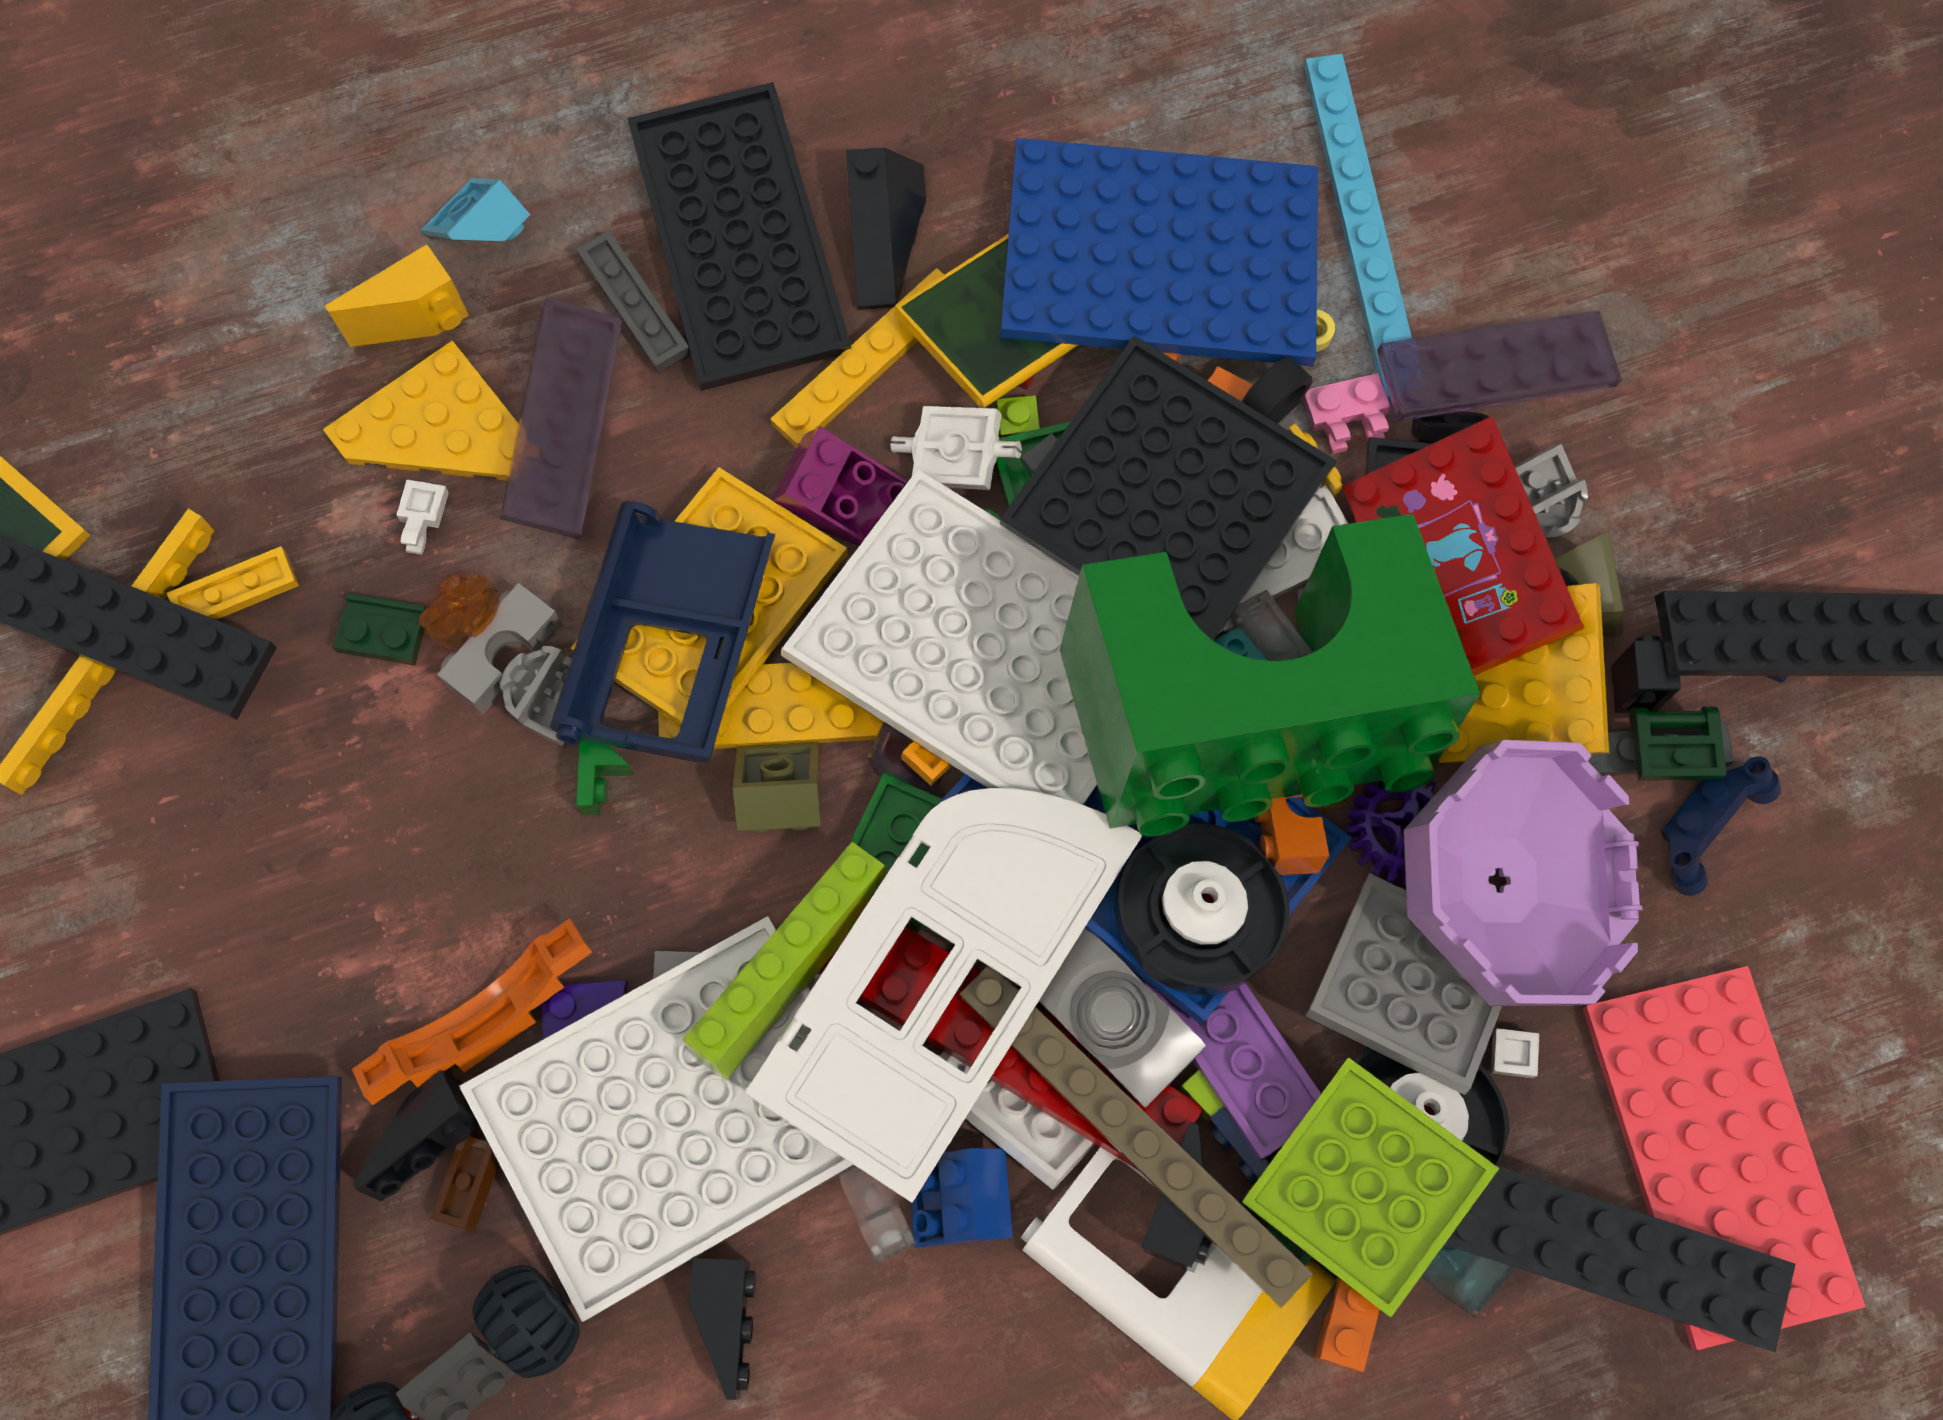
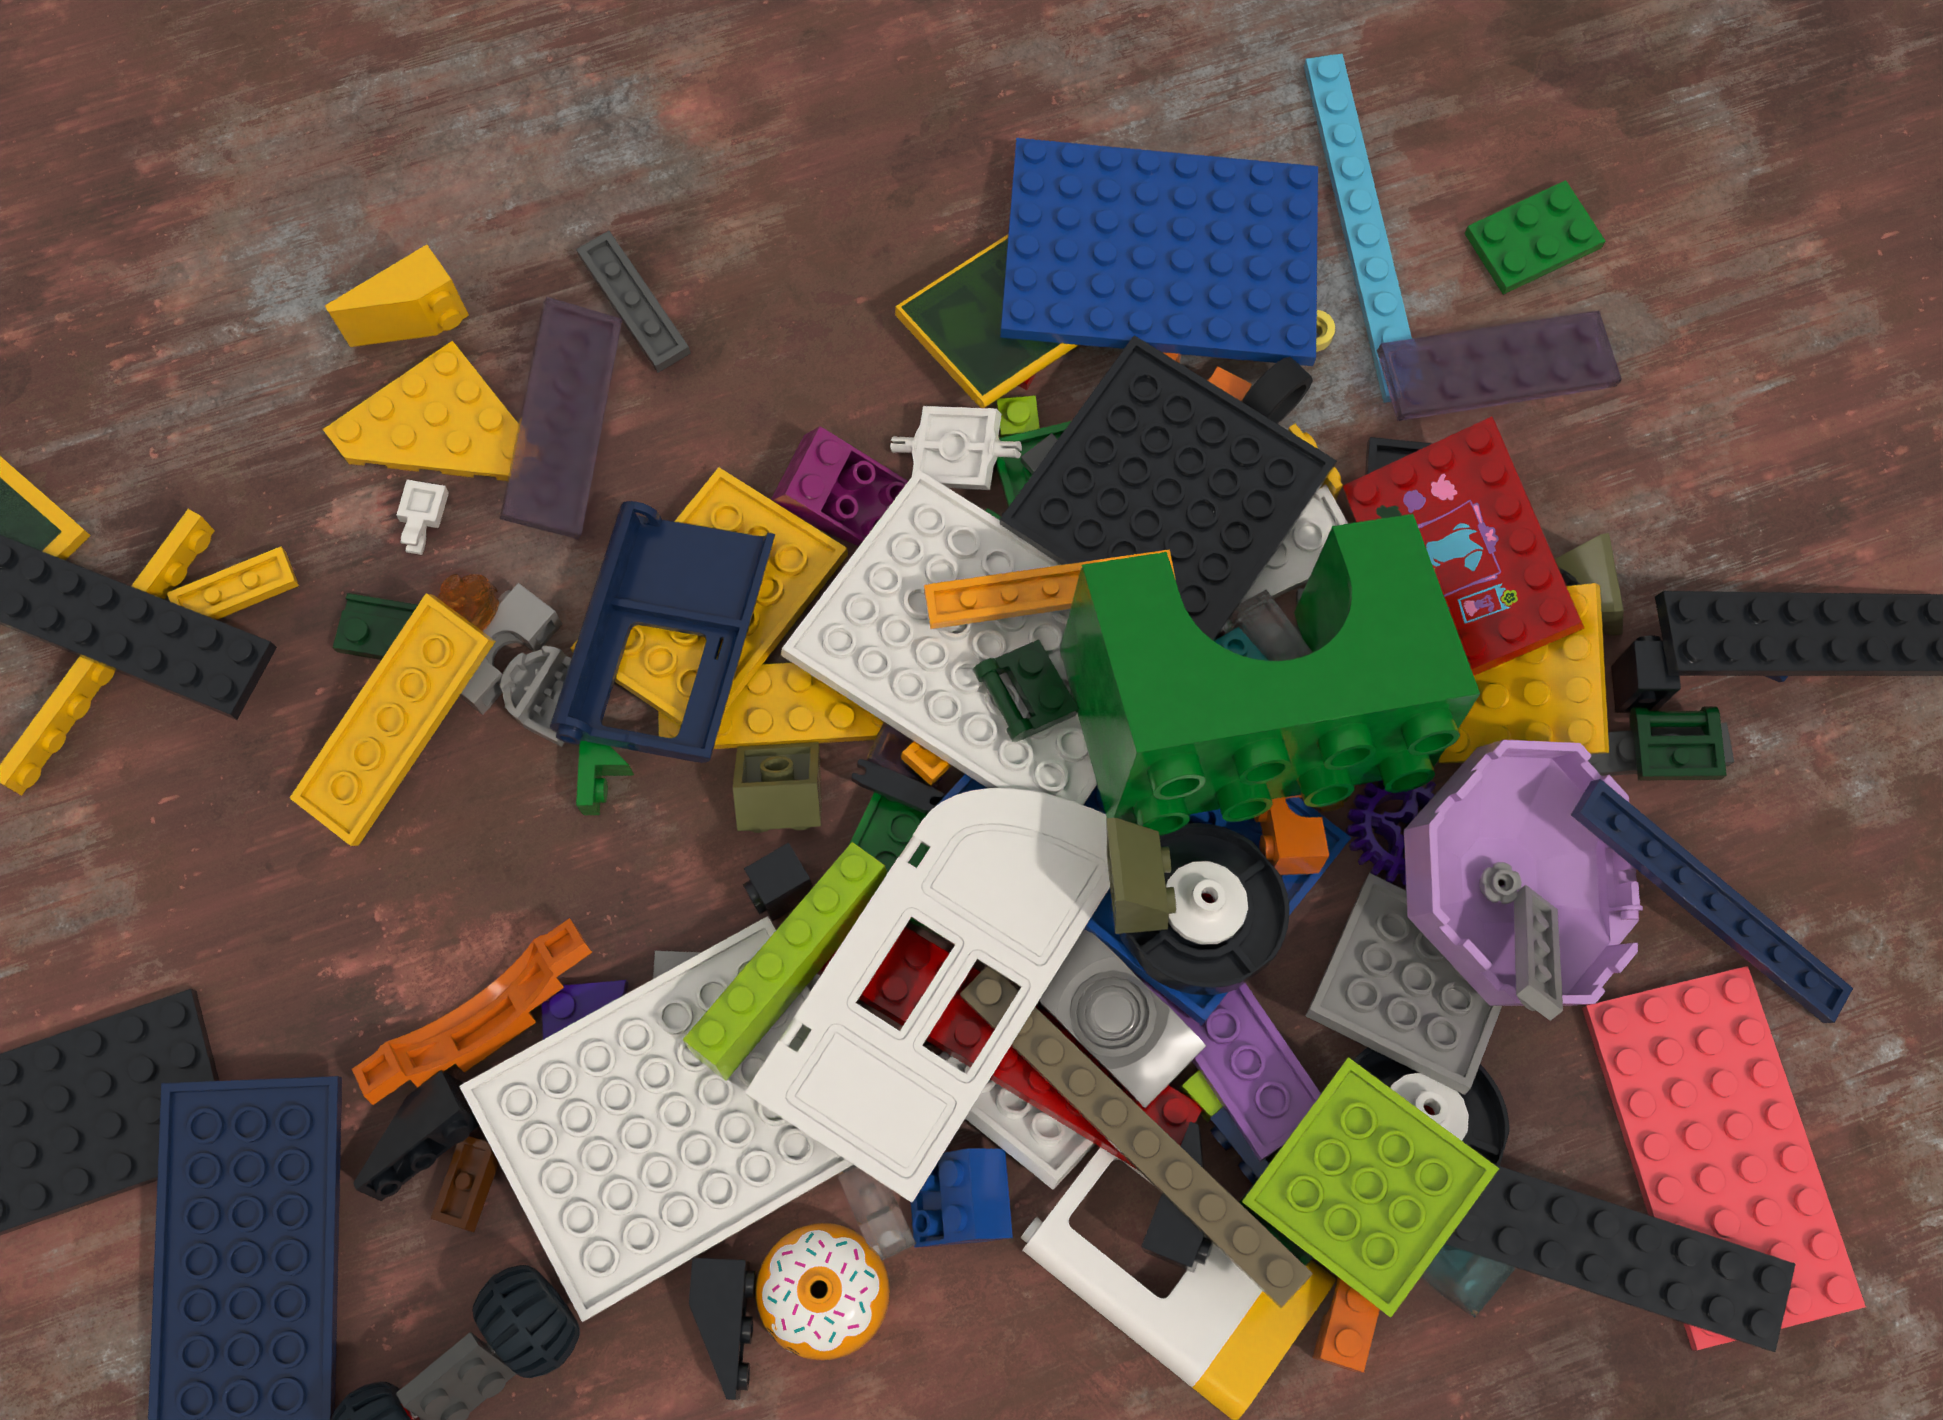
medium azure slope [420,178,531,241] -> none
black plate [627,82,851,391] -> none
yellow plate [770,268,964,448] -> none
black wedge [846,147,926,310] -> none
bright pink plate [1302,373,1390,454] -> none
black plate [1411,412,1490,443] -> none
white plate [1490,1028,1539,1078] -> none
light grey slope [1514,444,1588,537] -> none
dark blue plate [1662,757,1781,896] -> none
none -> yellow plate [290,593,496,846]
none -> black brick [743,842,813,921]
none -> cylinder [756,1223,890,1360]
none -> black piece [851,759,945,815]
none -> light orange plate [924,549,1176,629]
none -> dark green plate [973,639,1079,742]
none -> olive slope [1106,818,1176,934]
none -> green plate [1464,180,1606,295]
none -> light grey plate [1479,862,1522,904]
none -> light grey plate [1514,885,1563,1021]
none -> dark blue plate [1571,779,1853,1023]

